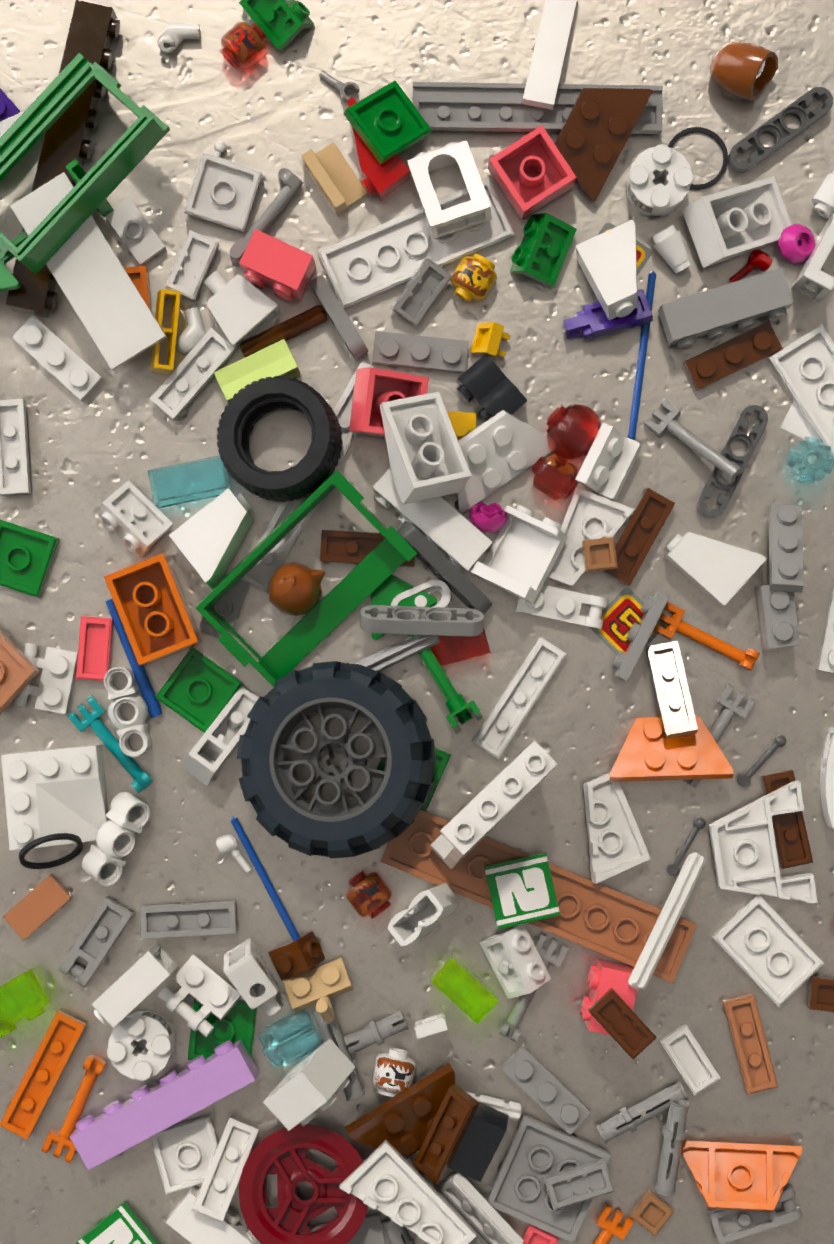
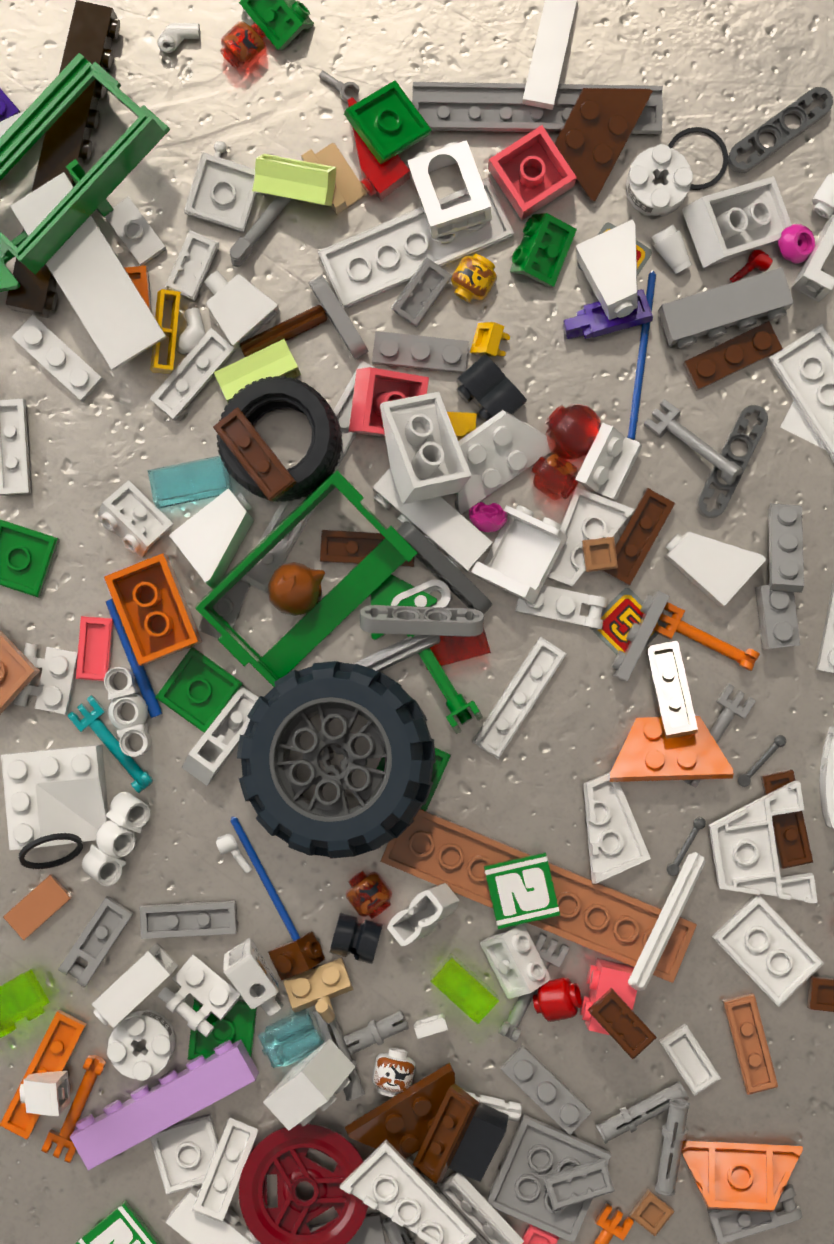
coral brick [239,229,317,303] -> none
white panel [429,740,557,869] -> none
dark orange piece [710,41,778,101] -> none
clear light blue brick [786,437,834,484] -> none
none -> white slope [20,1070,70,1116]
none -> reddish brown tile [213,407,297,503]
none -> yellowish green piece [252,154,336,206]
none -> black wheel [329,913,383,964]
none -> red head [533,977,582,1022]

